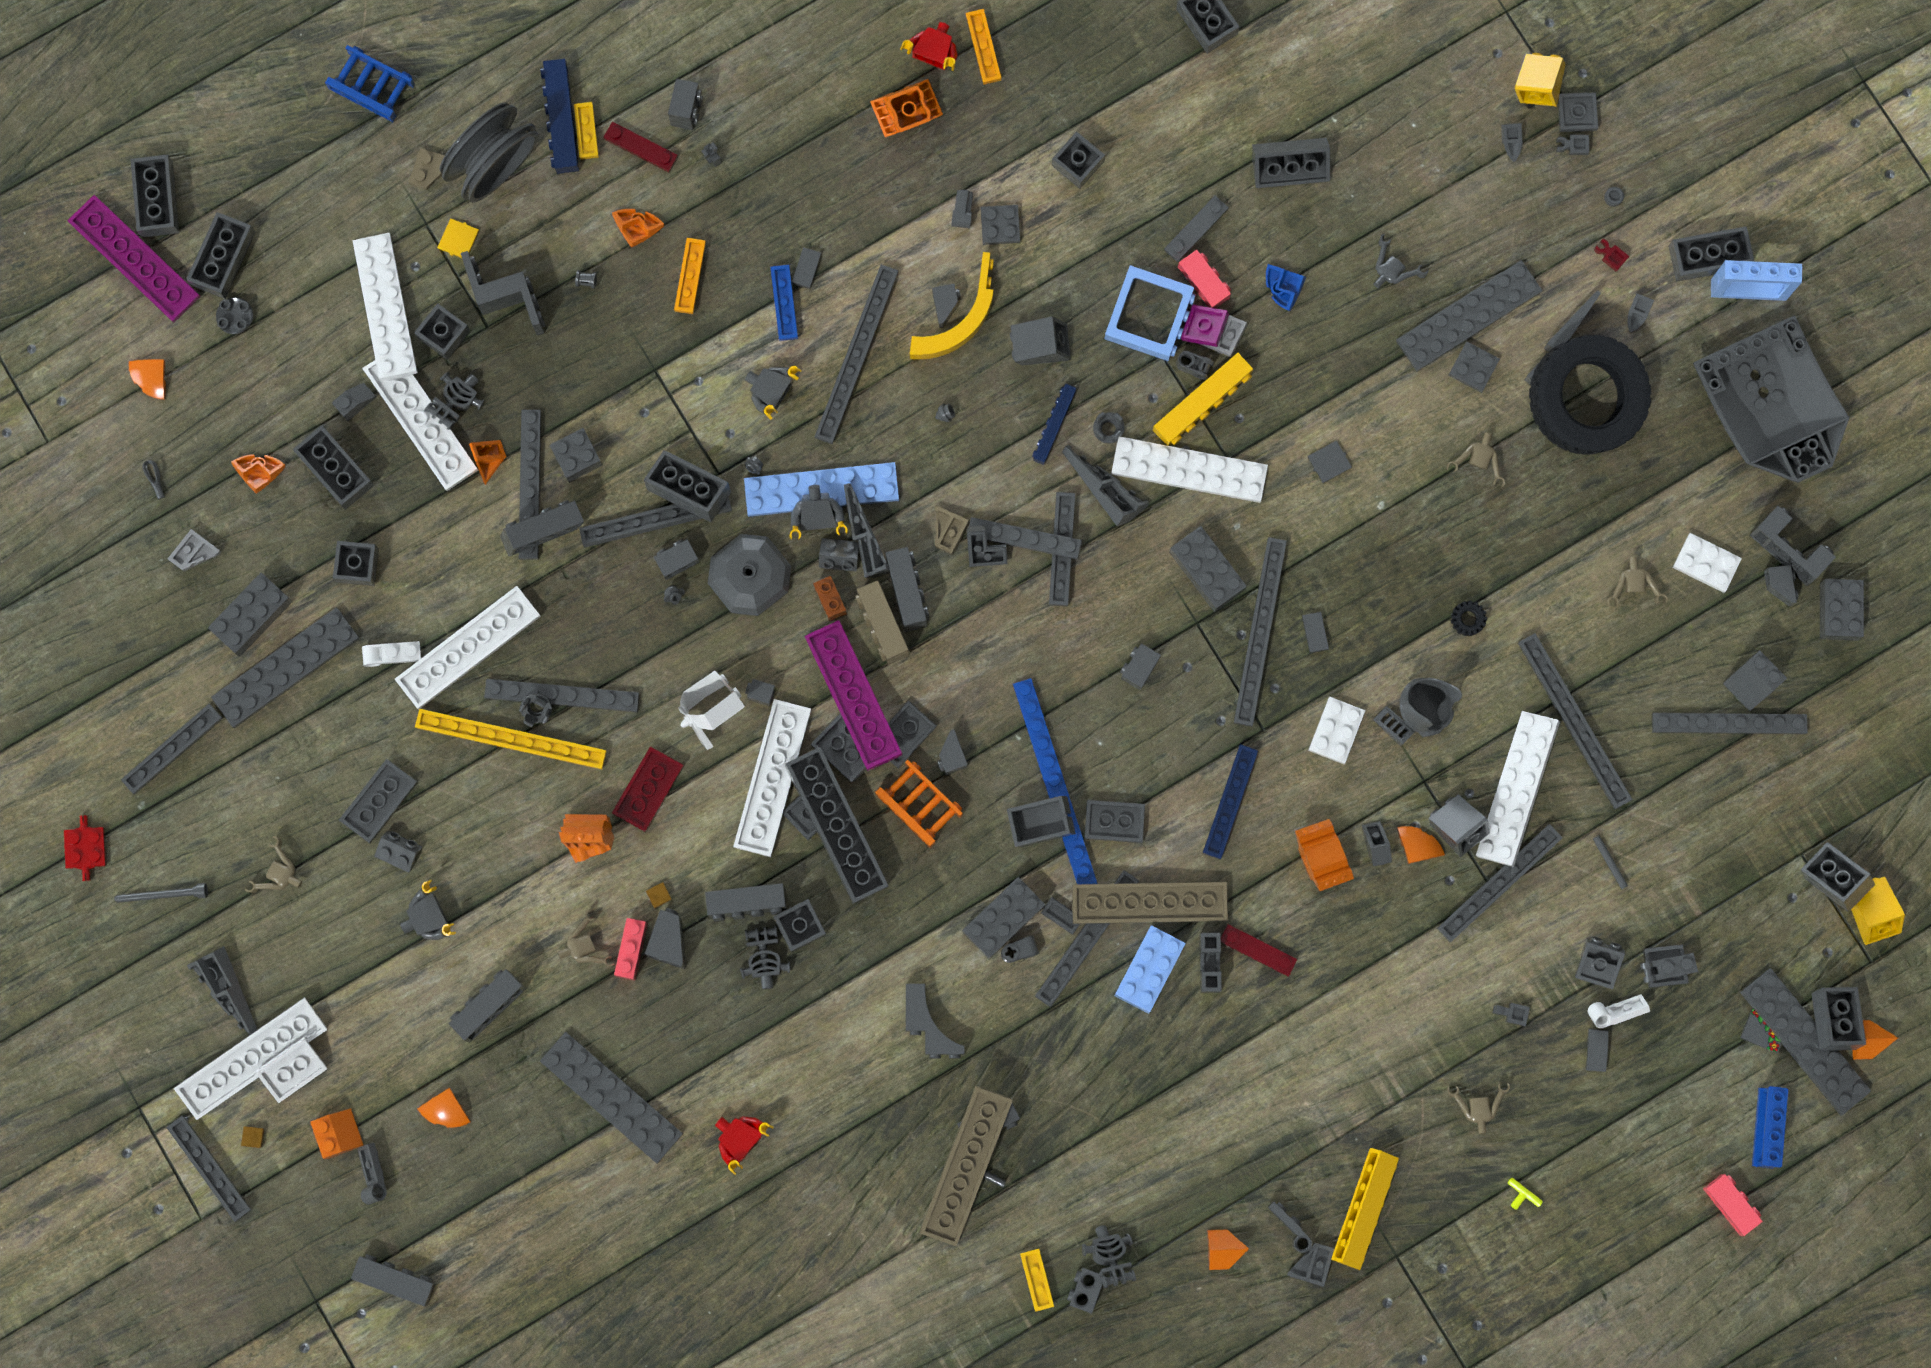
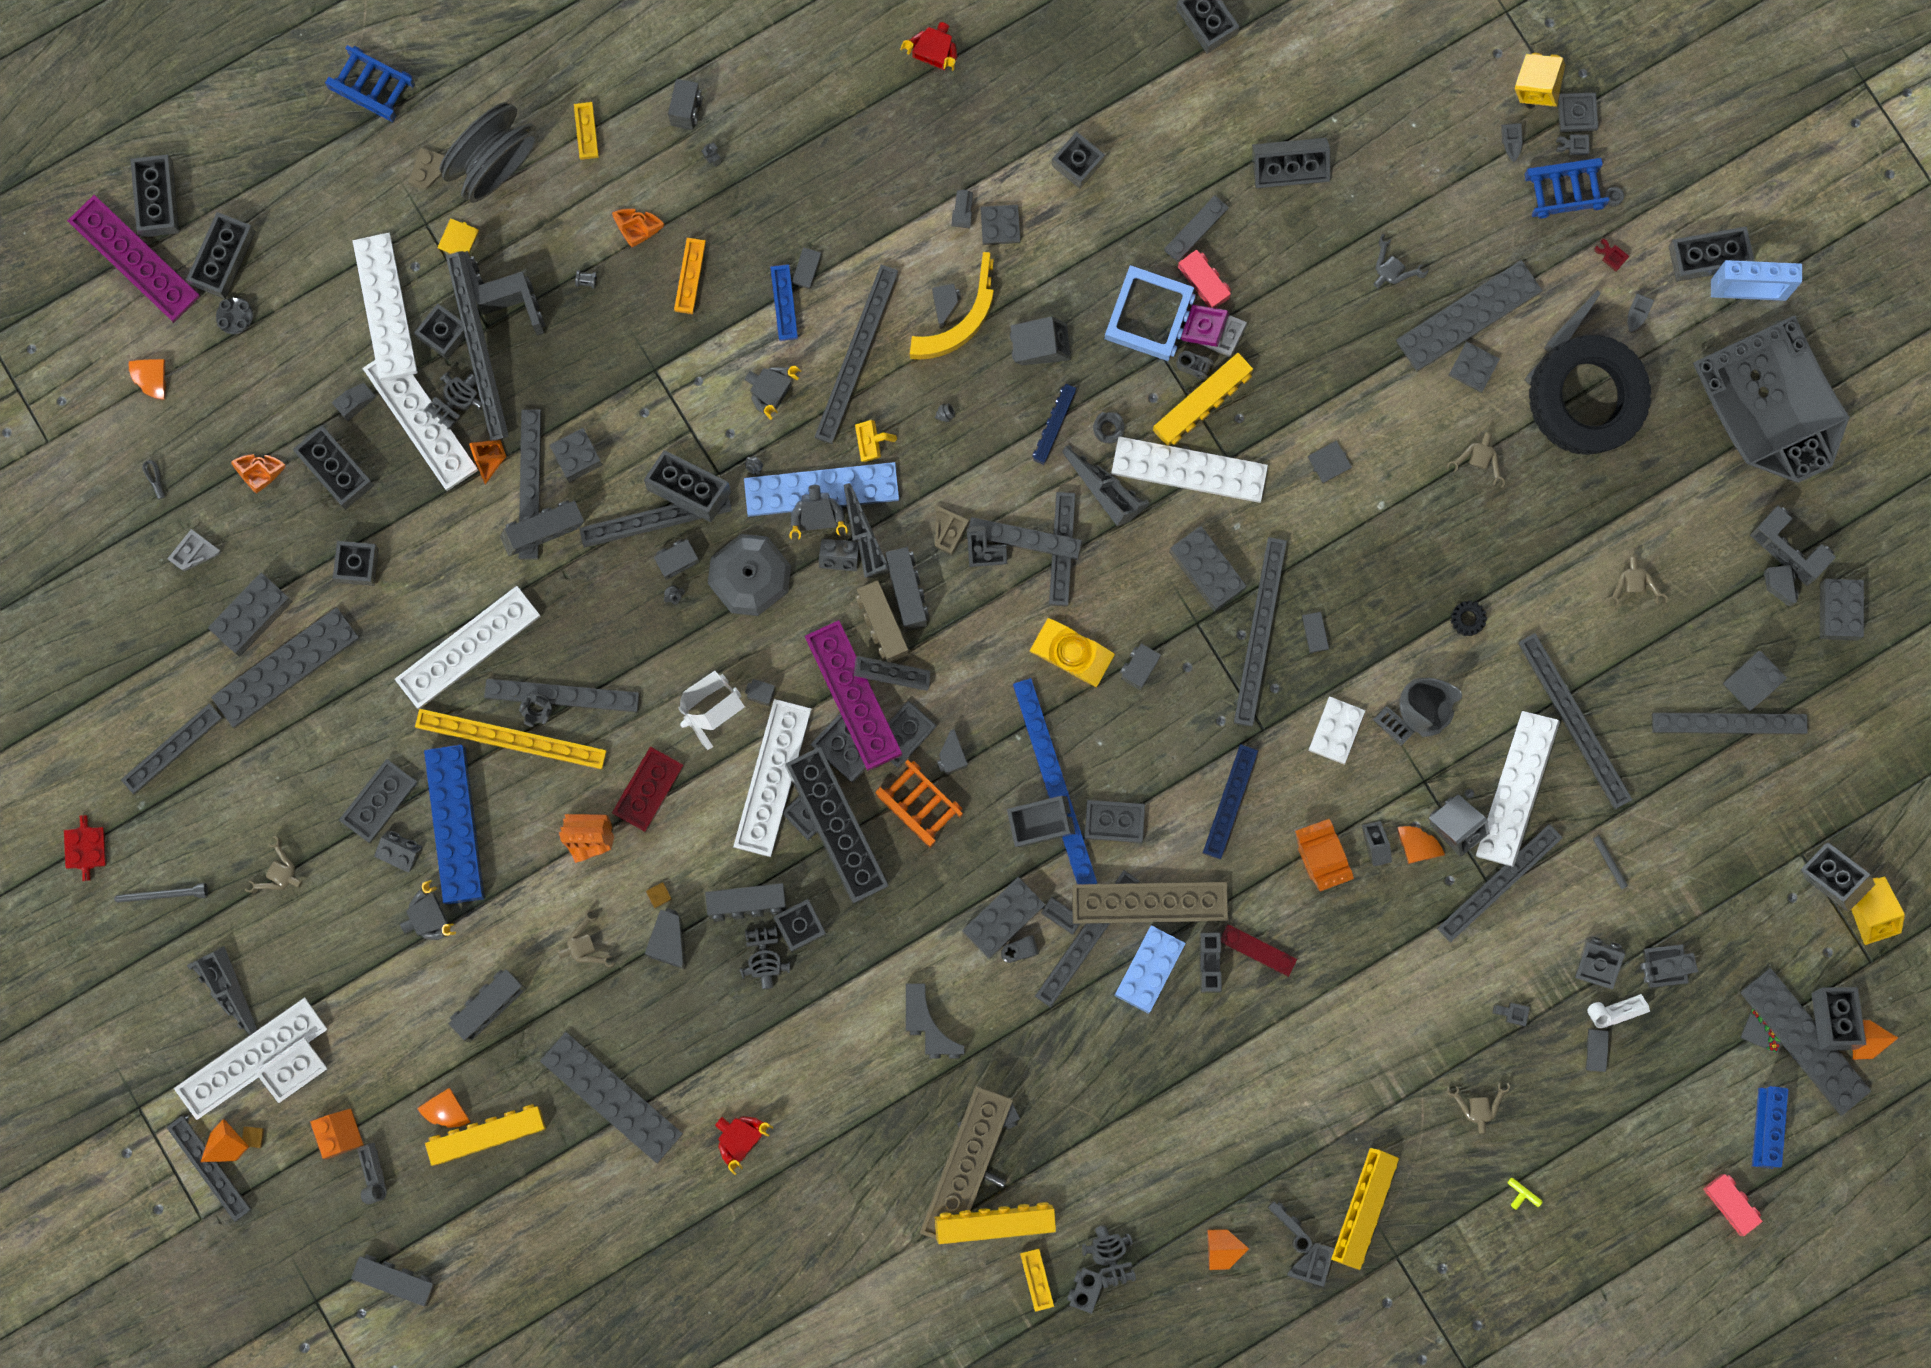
white plate [362,641,421,667] -> none
dark blue brick [540,59,579,174] -> none
dark red plate [603,121,678,173] -> none
coral brick [614,918,648,981] -> none
dark orange brick [813,576,847,622] -> none
orange slope [870,79,943,137] -> none
light orange plate [966,9,1001,85] -> none
blue brick [1266,264,1306,311] -> none
white plate [1672,533,1742,593] -> none
none -> orange slope [200,1119,249,1162]
none -> blue brick [424,745,485,905]
none -> yellow brick [425,1104,546,1166]
none -> dark grey plate [446,251,509,441]
none -> dark grey plate [854,656,930,691]
none -> yellow plate [855,420,897,462]
none -> yellow brick [935,1202,1056,1244]
none -> yellow slope [1030,618,1115,688]
none -> blue fence [1524,158,1609,219]

